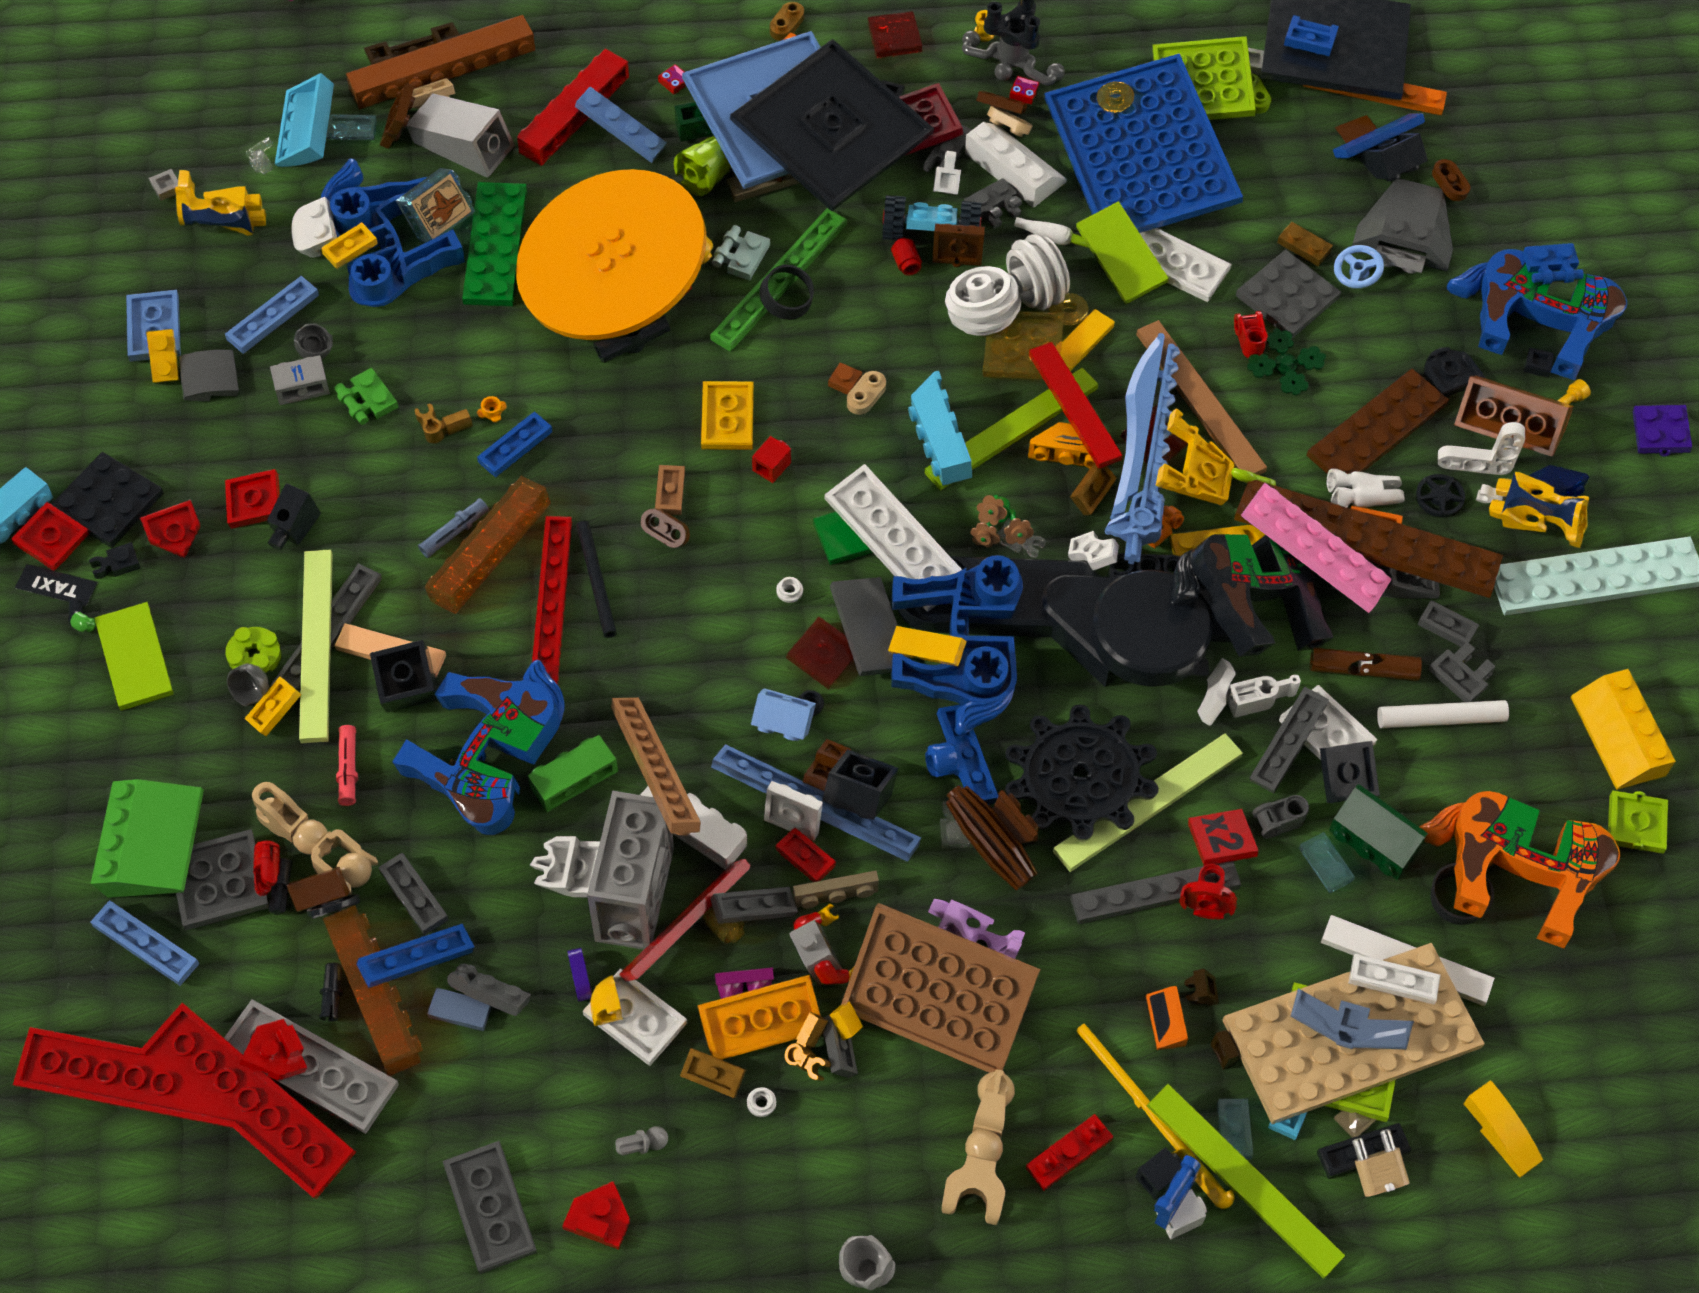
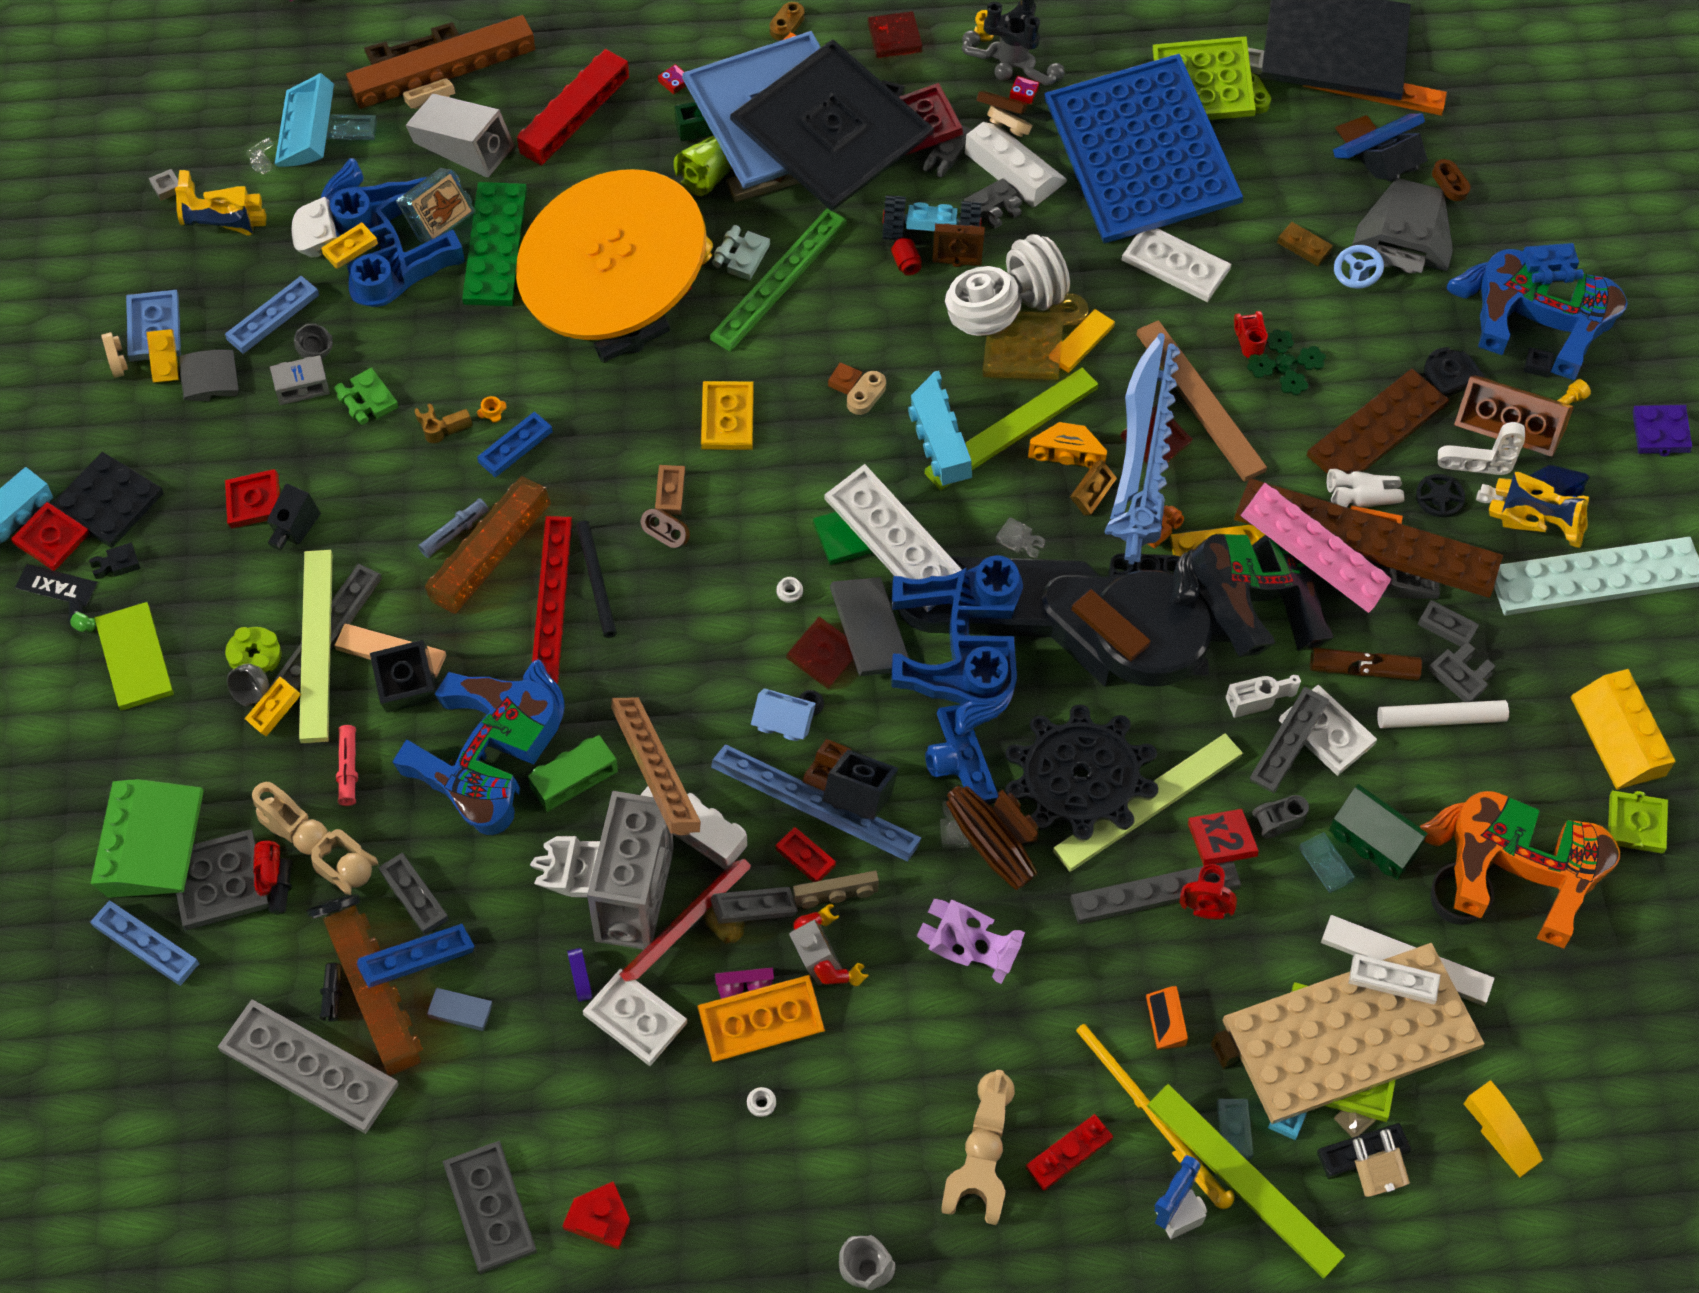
red piece [13,1003,356,1199] -> none
red plate [140,500,201,558] -> none
red plate [239,1019,307,1081] -> none
reddish brown tile [286,867,350,911] -> none
reddish brown plate [380,83,415,149] -> none
dark grey hinge [447,963,531,1016] -> none
medium blue plate [575,87,667,163] -> none
yellow brick [590,975,623,1026] -> none
light grey axle [615,1126,668,1155] -> none
pearl gold plate [680,1048,746,1098] -> none
red brick [752,436,791,483] -> none
black tyre [759,265,814,320] -> none
white plate [764,781,823,841] -> none
bar [785,1012,831,1081] -> none
dark grey plate [822,1015,858,1078] -> none
yellow tile [830,1001,863,1041] -> none
medium nougat plate [841,903,1041,1073] -> none
yellow tile [888,626,967,667] -> none
white plate [933,151,961,195] -> none
medium nougat plant [970,495,1034,548] -> none
white piece [1014,217,1089,248] -> none
red tile [1029,342,1122,469] -> none
white tile [1068,531,1119,570] -> none
lime tile [1076,201,1169,304] -> none
clear yellow piece [1096,81,1134,112] -> none
black brick [1135,1147,1182,1200] -> none
yellow wing [1156,408,1235,506] -> none
dark brown tile [1184,968,1219,1006] -> none
white tile [1197,658,1235,726] -> none
lime piece [1231,468,1276,486] -> none
dark grey plate [1236,249,1341,338] -> none
blue plate [1284,15,1339,56] -> none
sand blue plate [1290,988,1414,1050] -> none
black plate [1319,741,1380,803] -> none
none -> tan plate [101,332,128,378]
none -> reddish brown tile [1071,589,1151,662]

